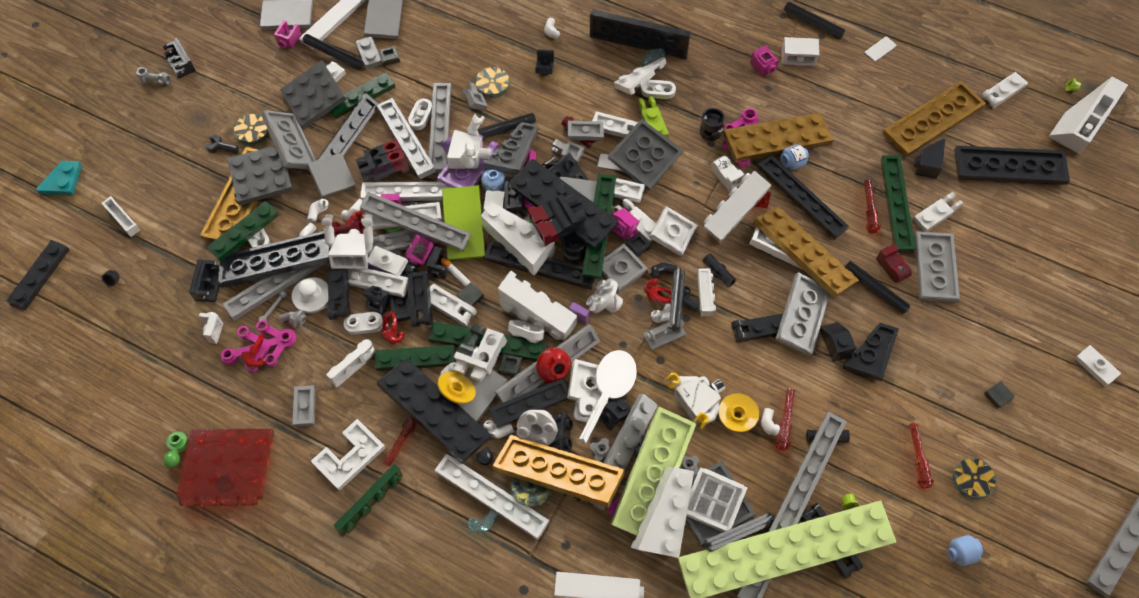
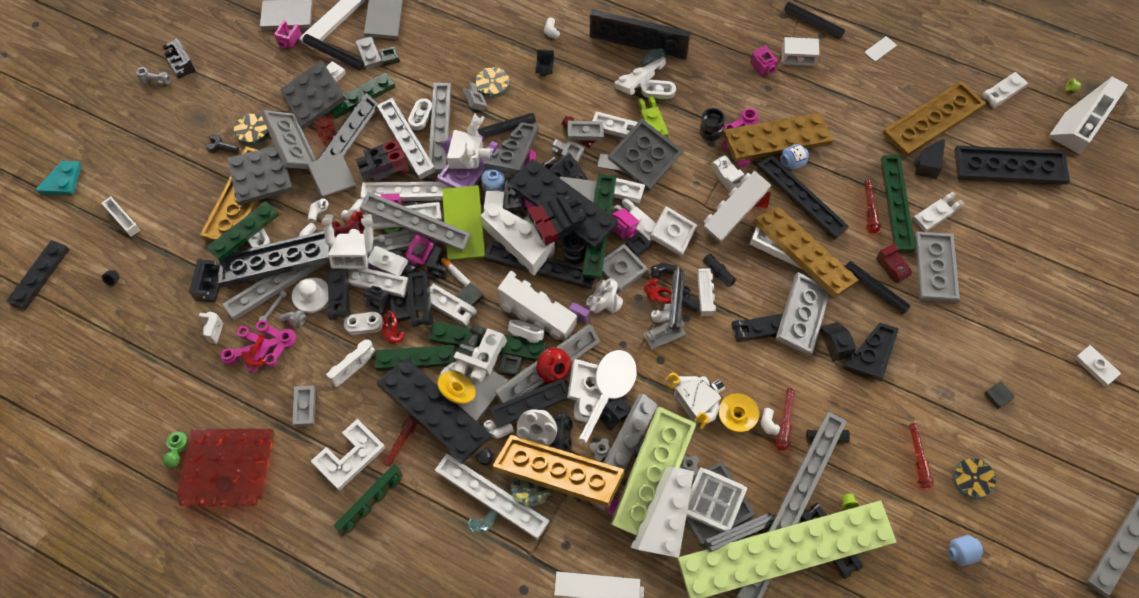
none -> clear red plate [315,116,336,146]

